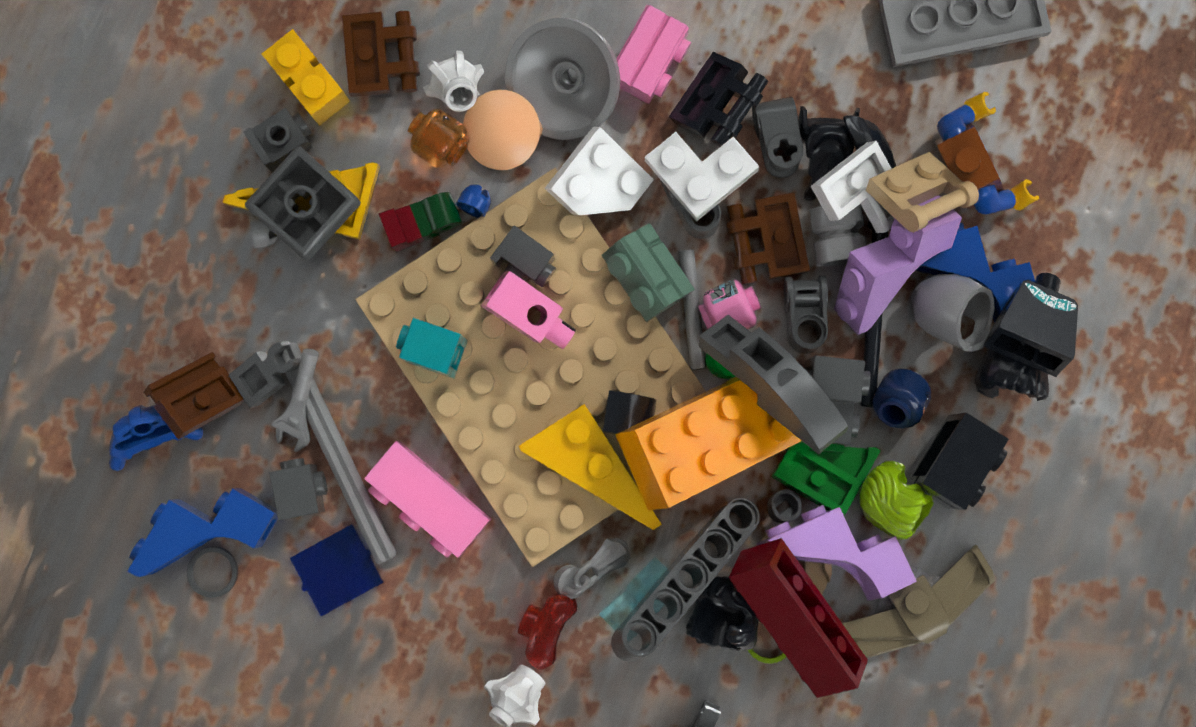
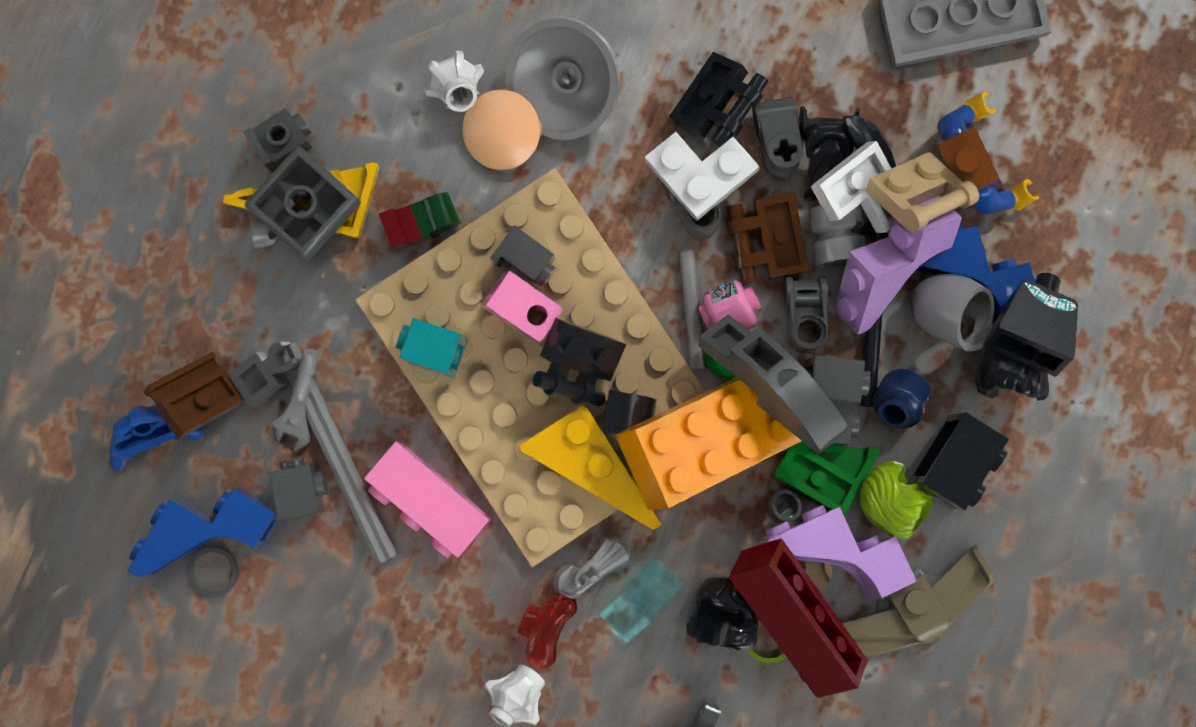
yellow piece [261,29,350,126] -> none
clear blue piece [290,524,384,616] -> none
reddish brown plate [342,11,420,97] -> none
clear orange head [408,108,470,168] -> none
blue hinge [456,184,491,218] -> none
white plate [544,127,654,215] -> none
sand green brick [602,223,695,322] -> none
dark grey beam [611,498,760,662] -> none
bright pink brick [616,5,691,104] -> none
none -> black plate [533,318,626,407]

